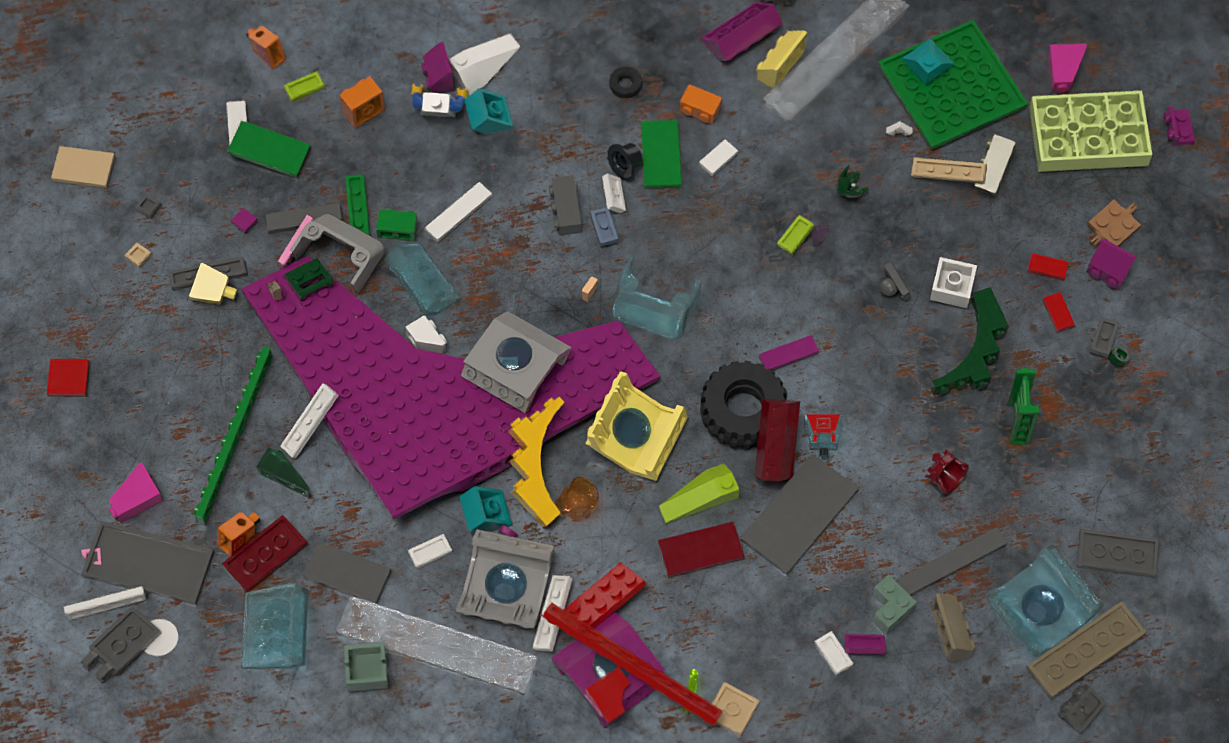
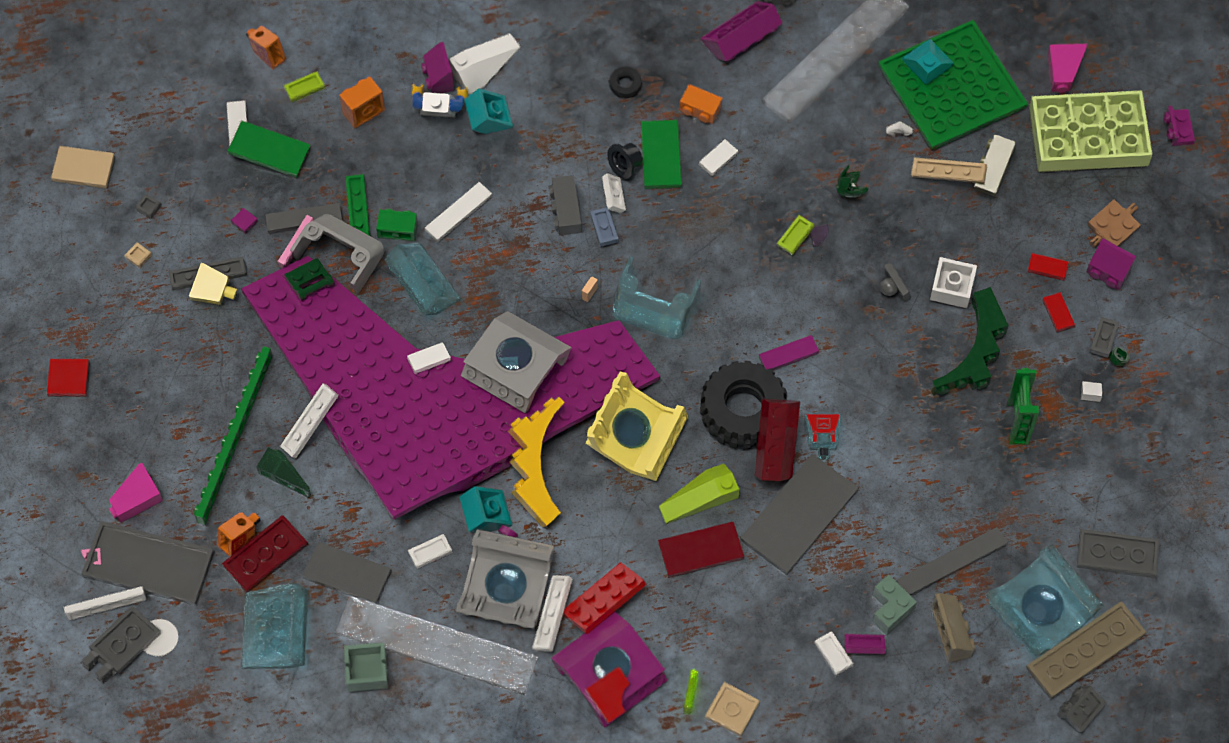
dark tan tile [268,281,282,301] -> none
white slope [405,315,447,354] -> none
red plate [542,602,723,726] -> none
clear orange hair [554,476,598,521] -> none
light yellow slope [756,30,807,90] -> none
dark red hair [925,450,969,495] -> none
none -> white tile [407,342,451,374]
none -> white slope [1081,381,1102,402]

